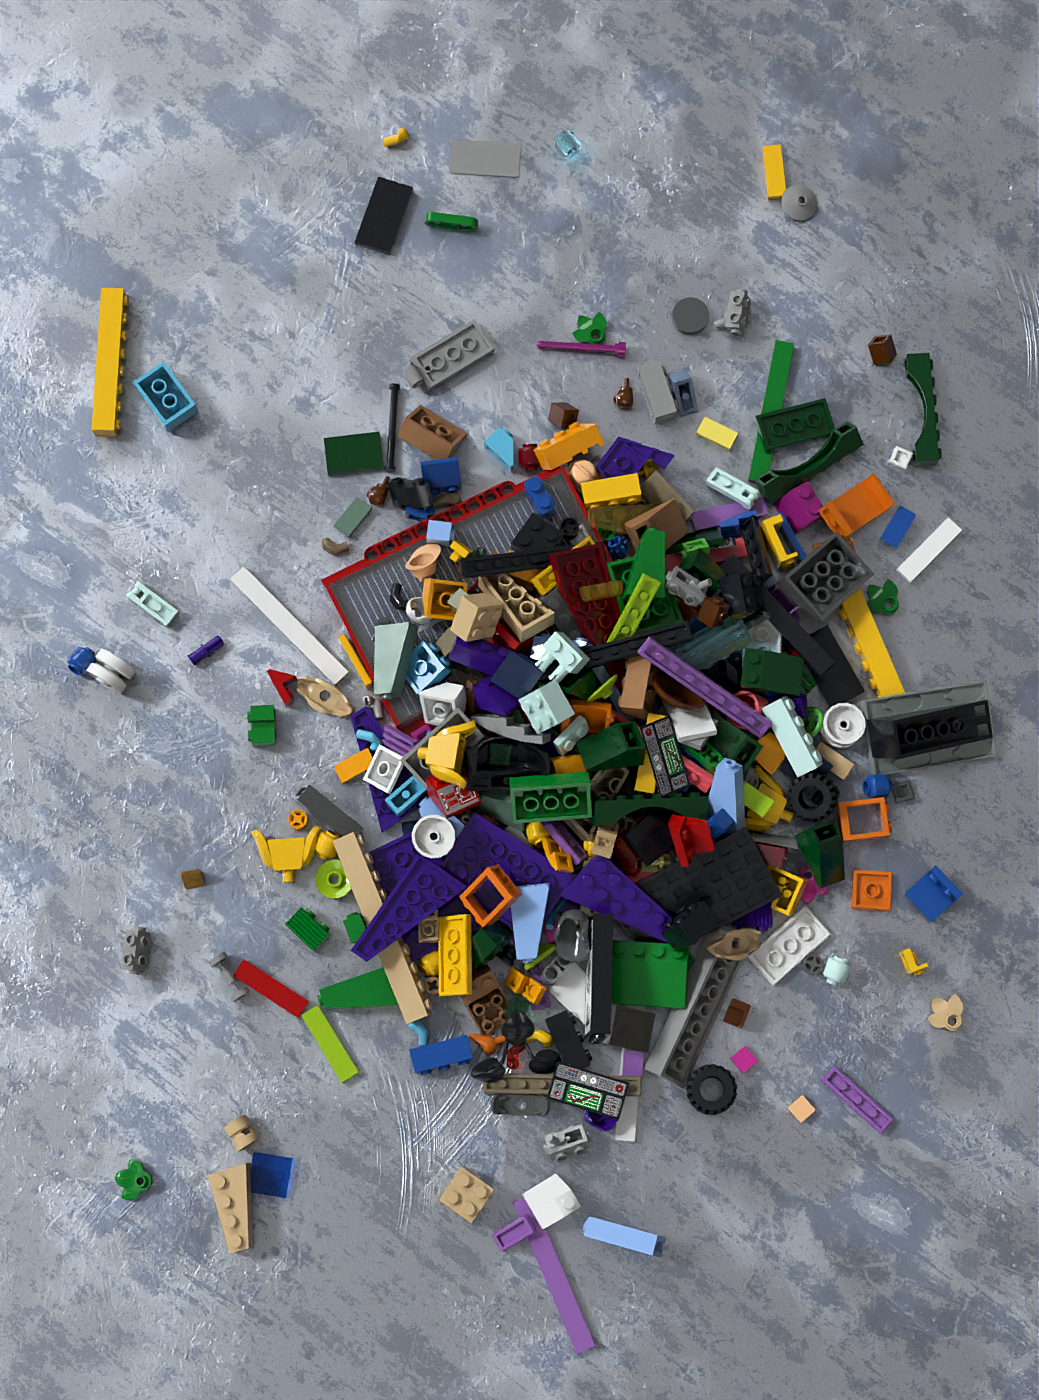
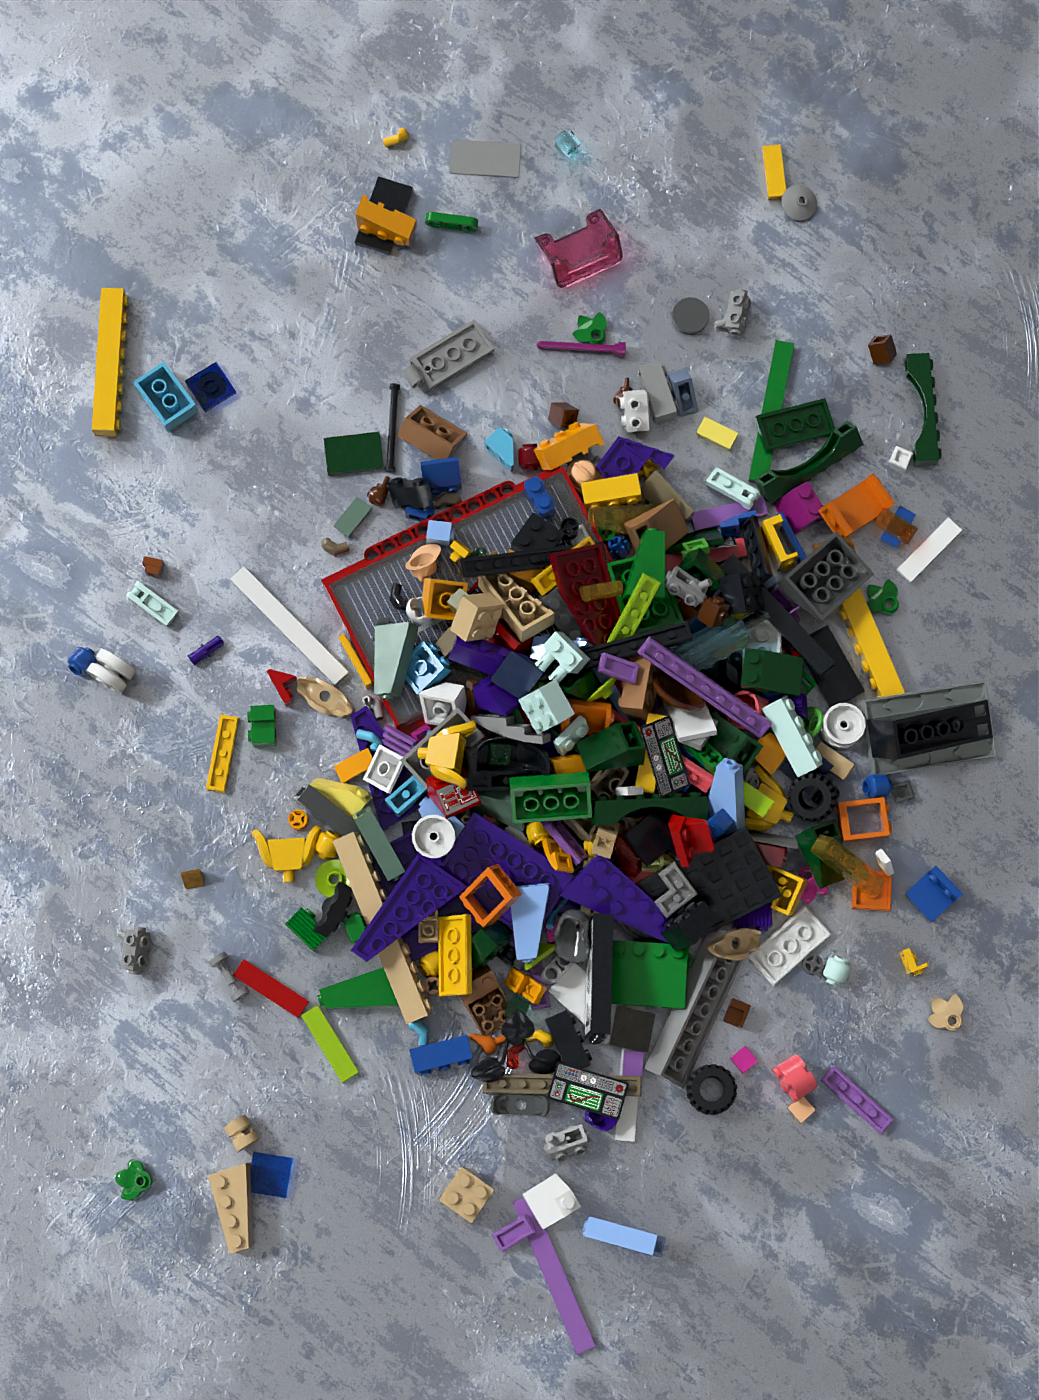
none -> dark orange piece [142,556,165,578]
none -> clear blue tile [185,362,236,412]
none -> yellow tile [206,714,240,793]
none -> light yellow slope [310,778,373,820]
none -> black brick [313,882,353,938]
none -> sand green slope [352,806,405,881]
none -> light orange wedge [355,194,417,246]
none -> clear pink windscreen [534,208,623,288]
none -> medium lavender tile [597,652,640,685]
none -> white tile [616,786,643,795]
none -> white brick [620,389,649,432]
none -> light grey tile [654,862,698,918]
none -> coral brick [772,1054,818,1103]
none -> clear yellow brick [810,834,886,896]
none -> clear orange slope [873,508,918,545]
none -> white tile [875,849,894,876]

